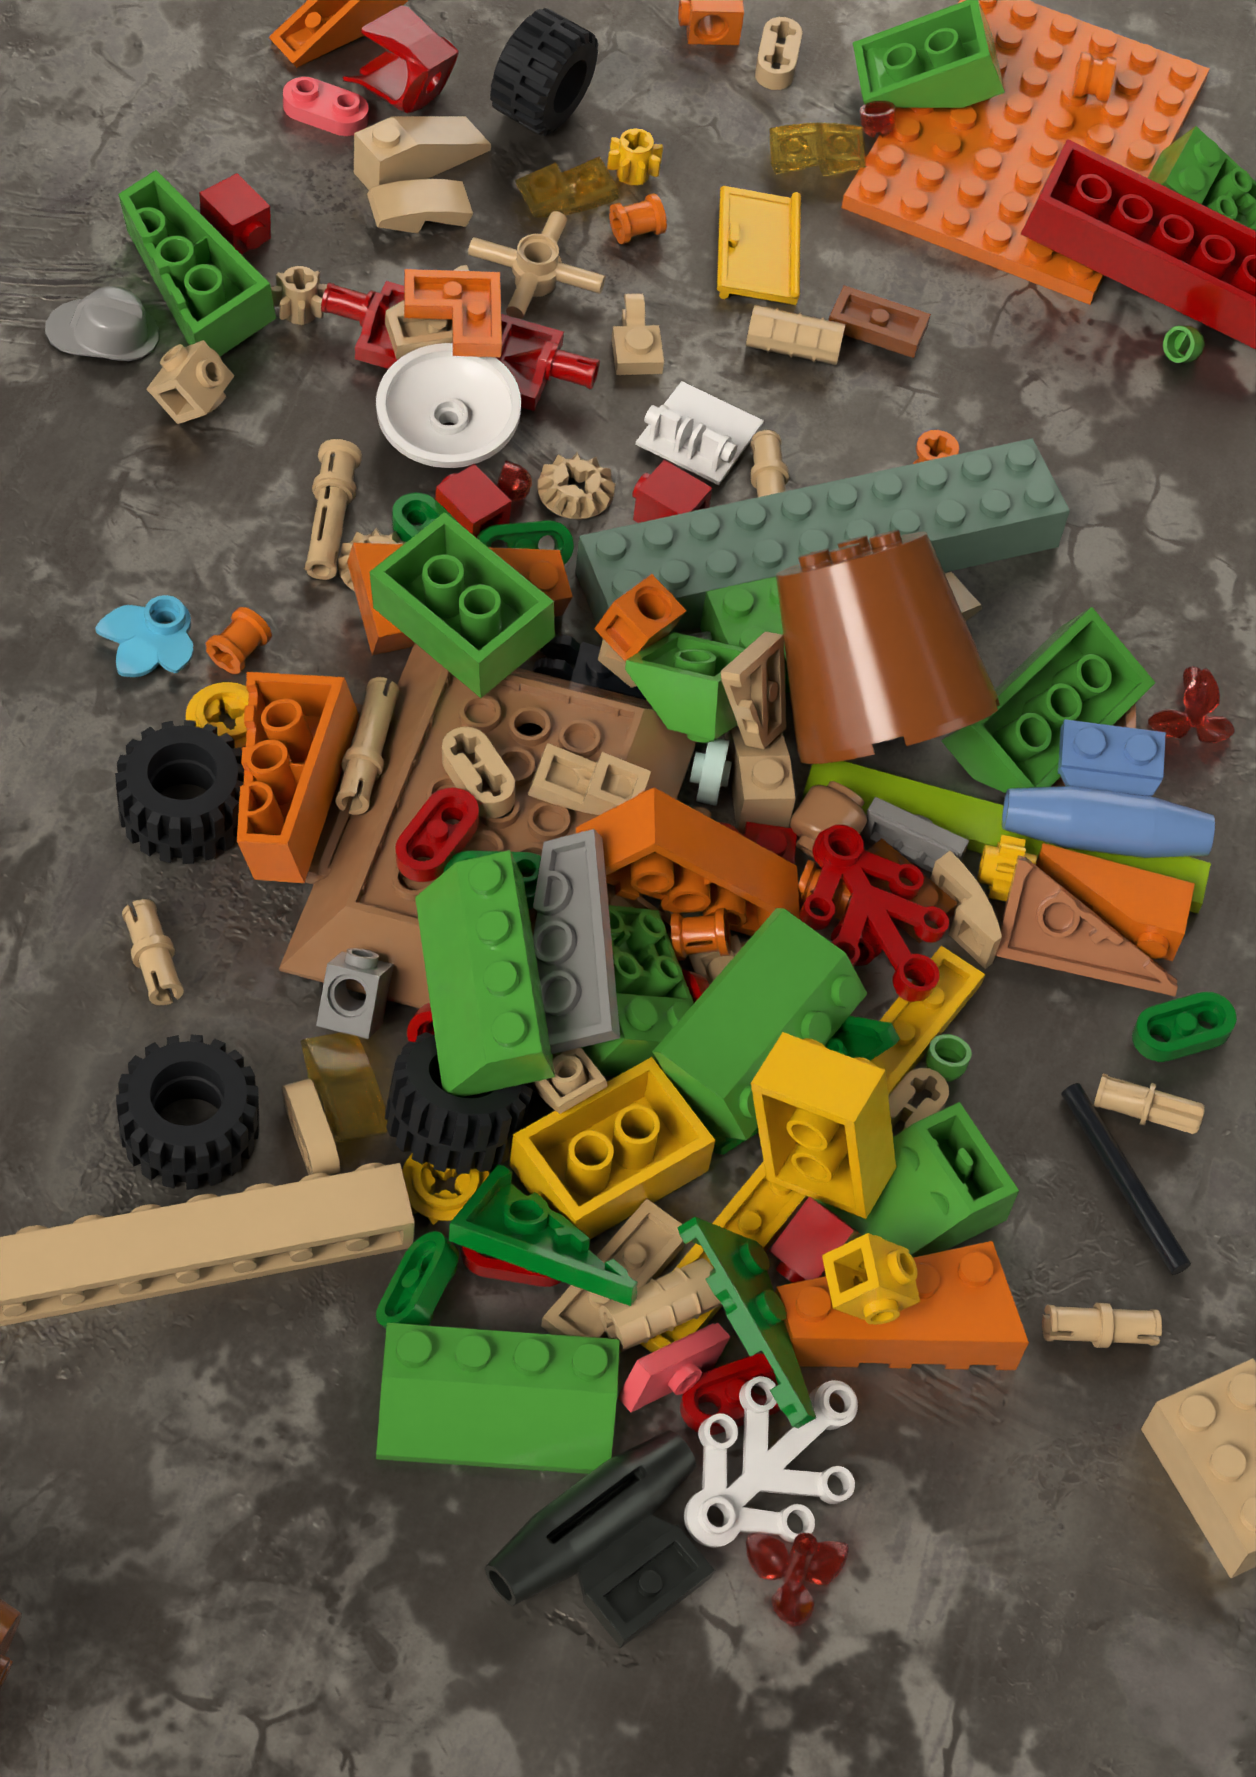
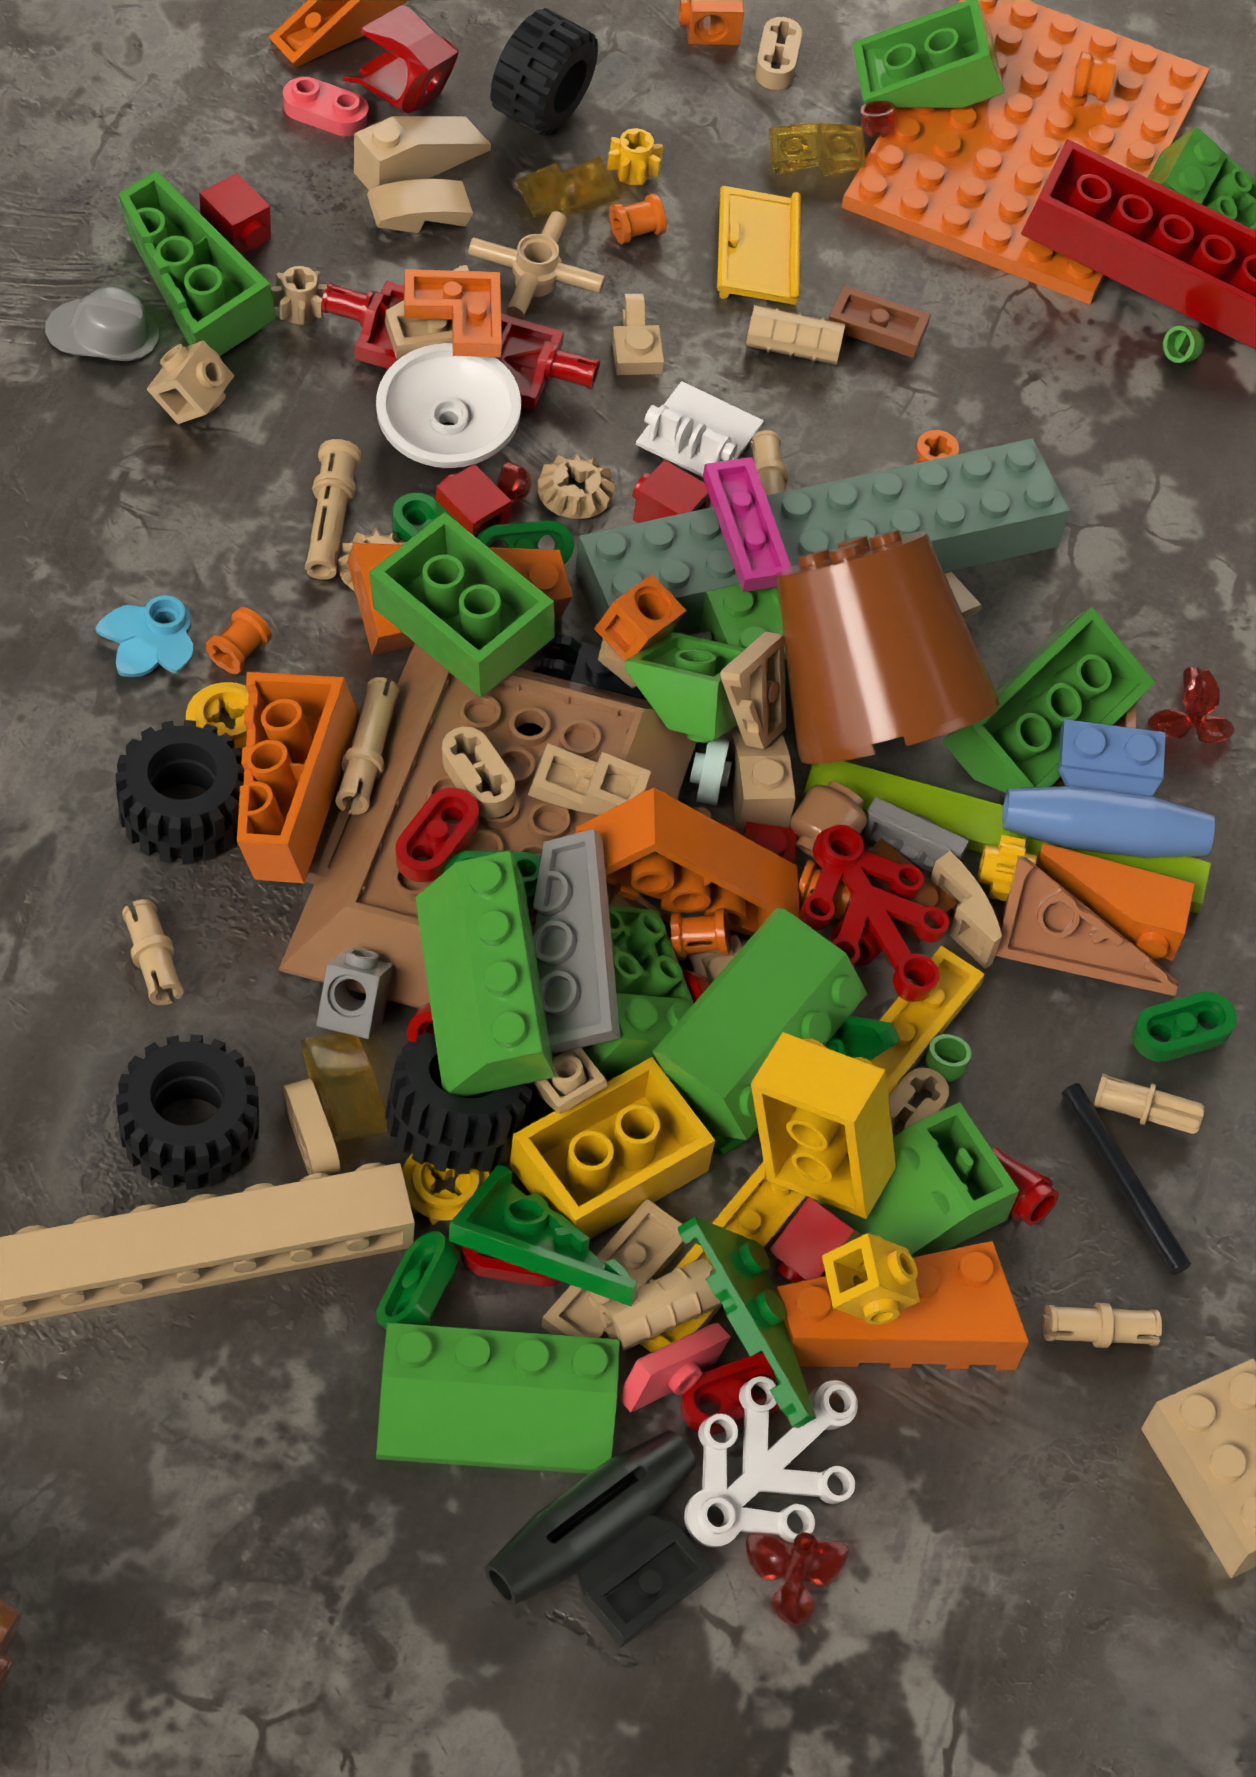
none -> dark pink plate [703,457,791,592]
none -> red cone [992,1147,1059,1226]

